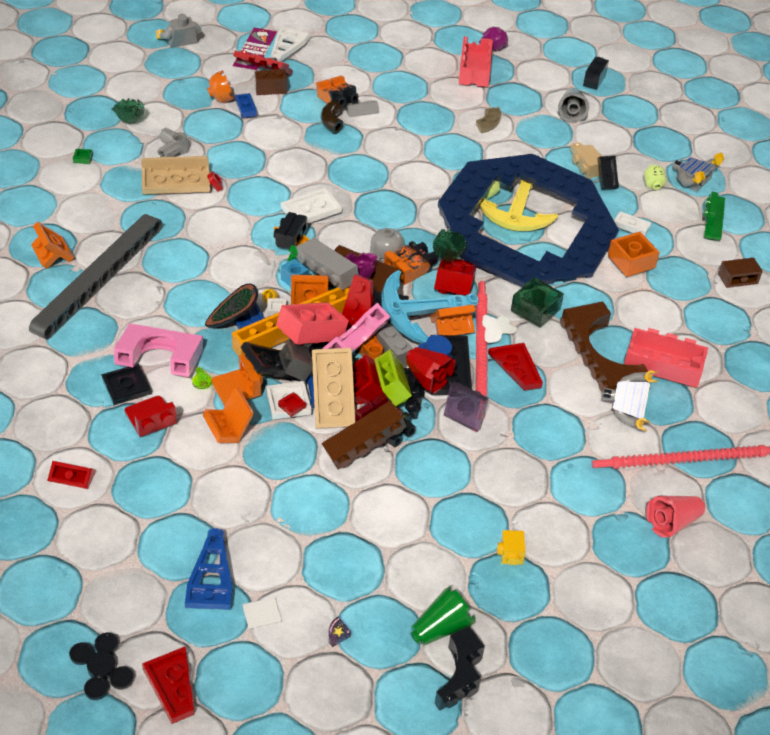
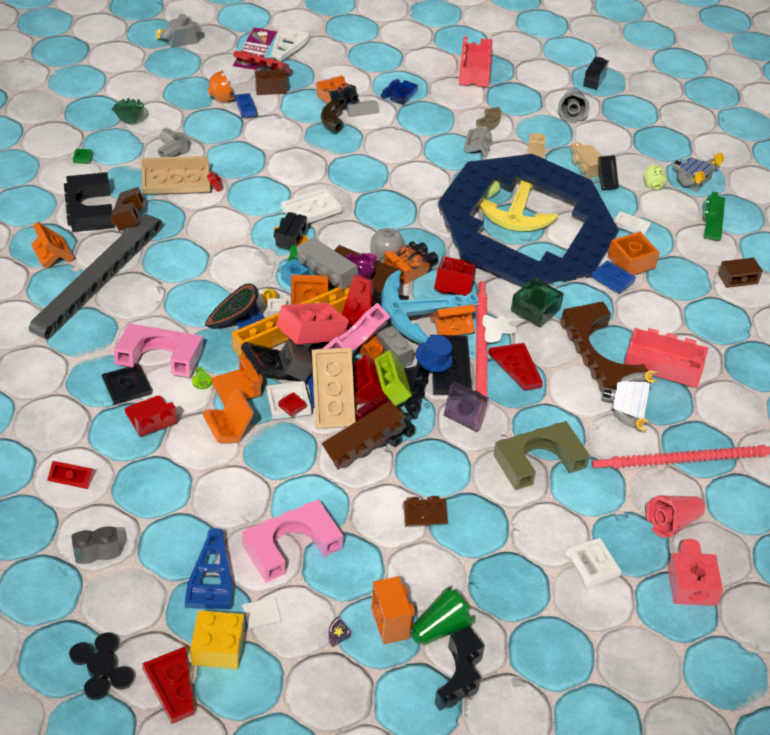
red cone [406,347,456,393] -> none
clear green hair [433,229,467,261] -> none
magenta hair [479,27,508,52] -> none
yellow brick [497,530,526,565] -> none
none -> black arch [64,172,115,232]
none -> flat silver brick [71,526,120,564]
none -> reddish brown arch [111,187,146,231]
none -> yellow brick [190,610,244,669]
none -> bright pink arch [242,500,343,583]
none -> orange brick [371,576,415,645]
none -> clear blue plate [381,79,418,105]
none -> reddish brown bracket [402,496,448,527]
none -> light grey bracket [464,126,493,157]
none -> olive arch [493,421,590,490]
none -> tan brick [527,133,546,158]
none -> white plate [565,538,621,589]
none -> blue plate [592,260,636,294]
none -> coral brick [668,539,723,606]

